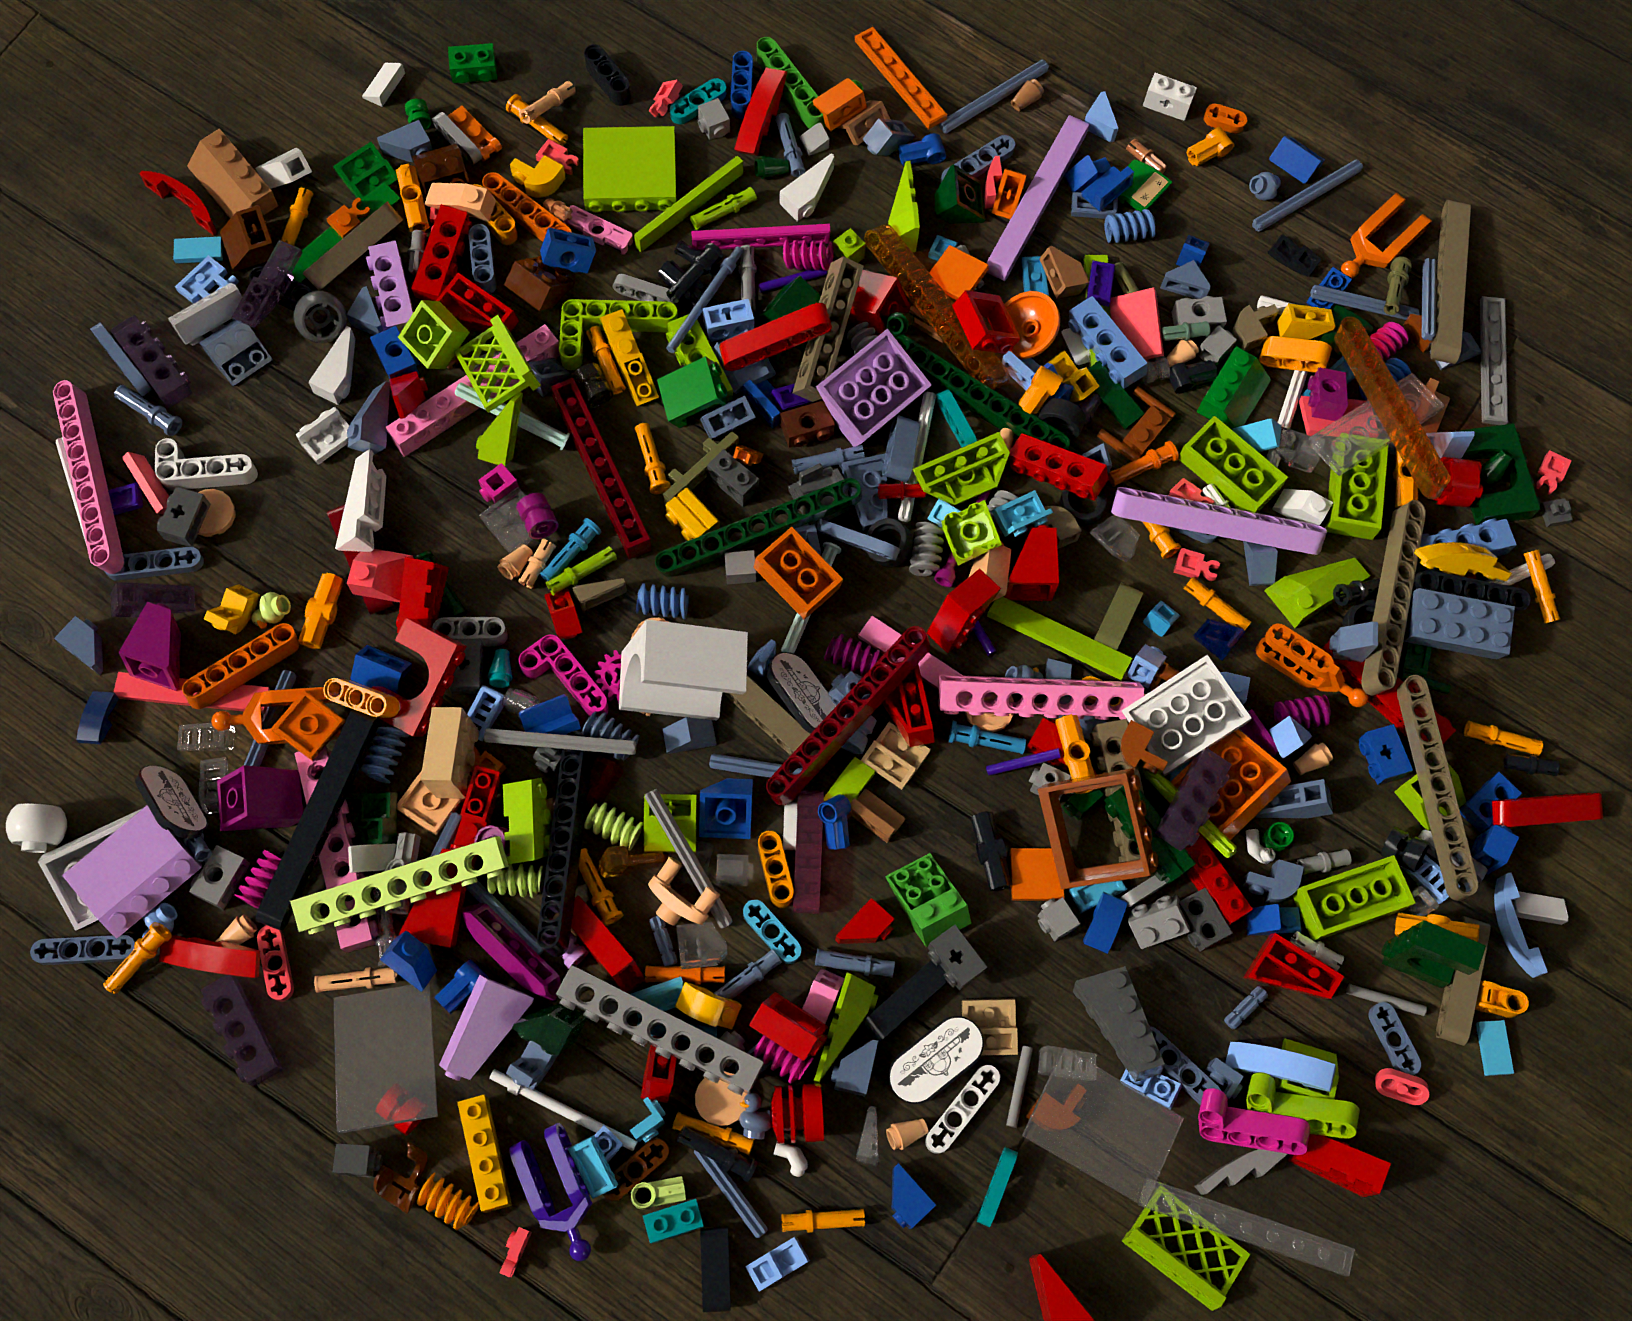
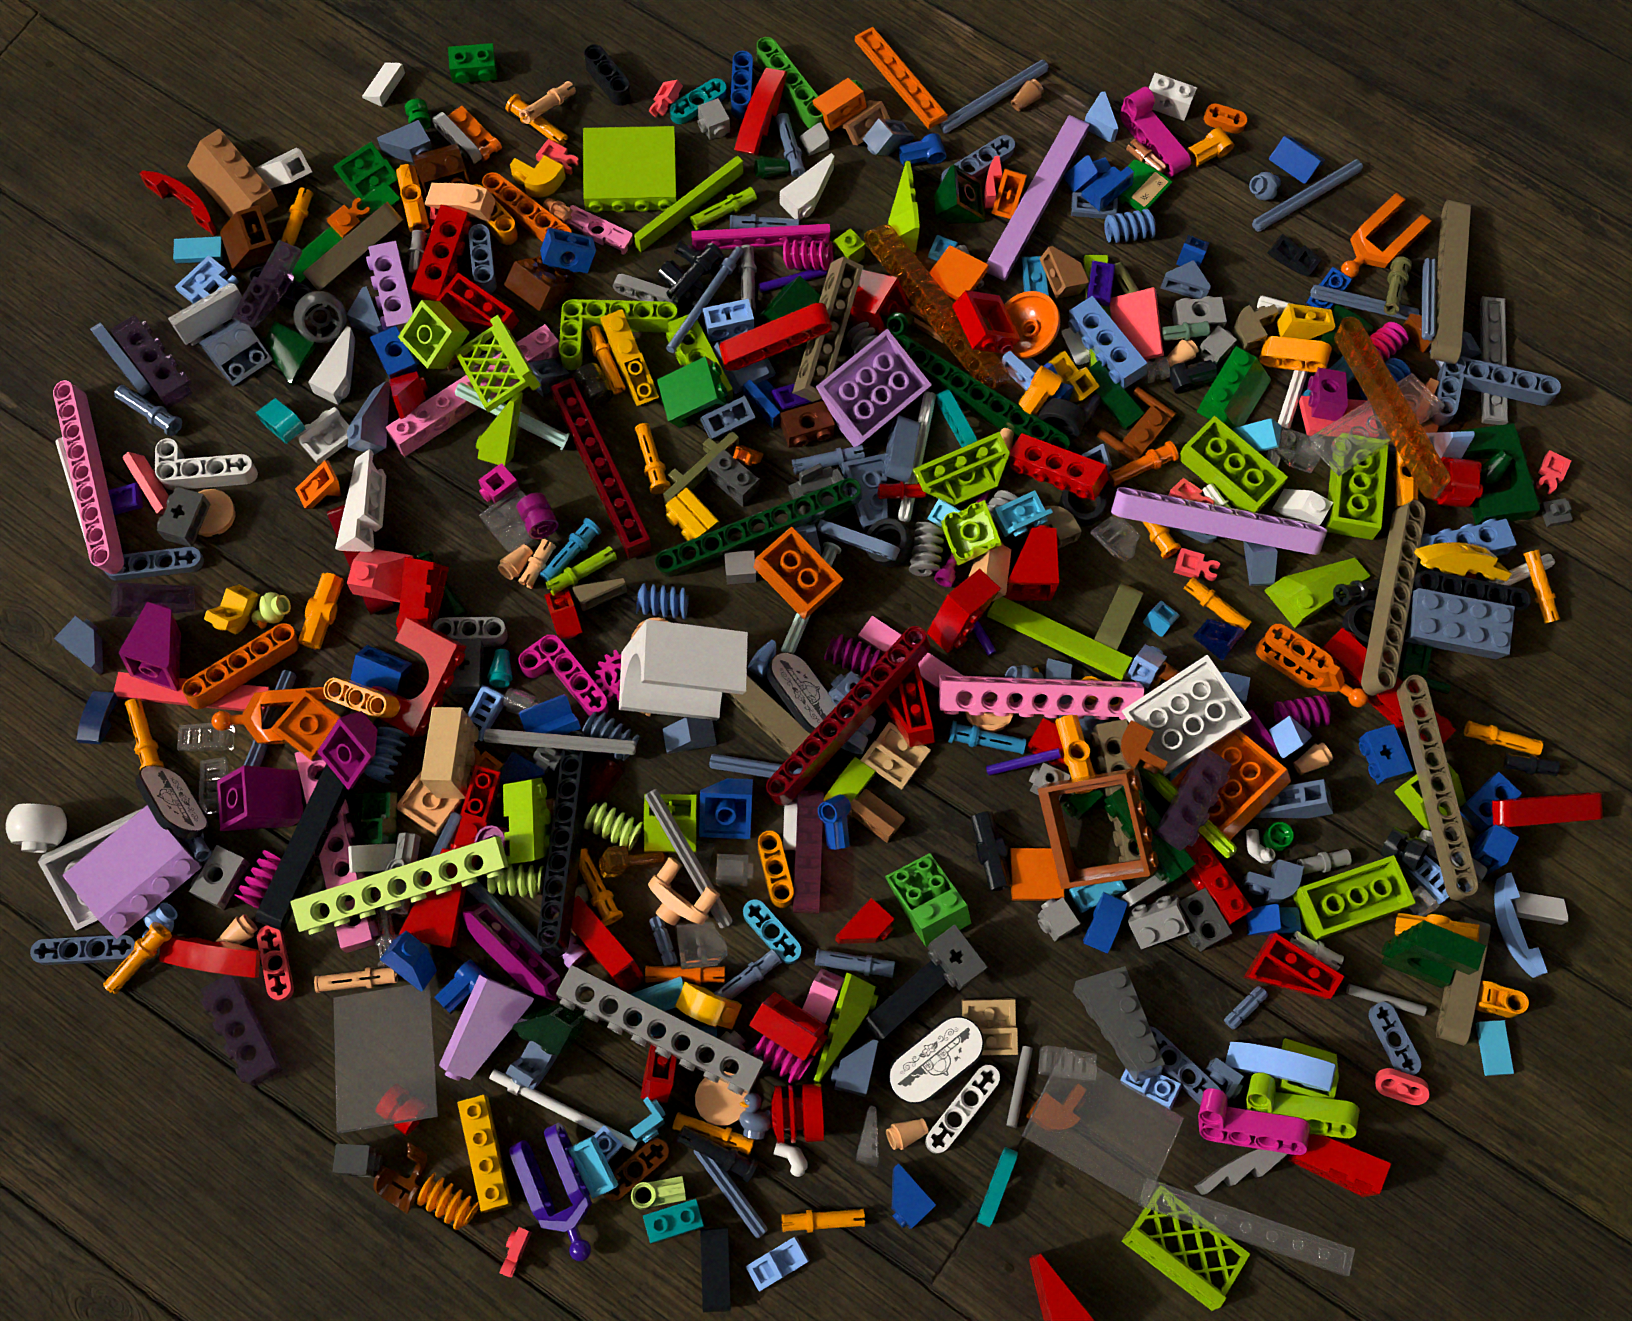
sand blue slope [1329,622,1378,662] -> none
none -> light orange pin [125,698,164,769]
none -> teal beam [255,398,306,444]
none -> dark green slope [265,321,316,386]
none -> orange slope [295,460,341,509]
none -> magenta slope [317,711,378,790]
none -> slope [498,751,547,792]
none -> sand blue pin [730,214,799,229]
none -> dark pink beam [1120,86,1191,177]
none -> sand blue beam [1430,356,1561,426]

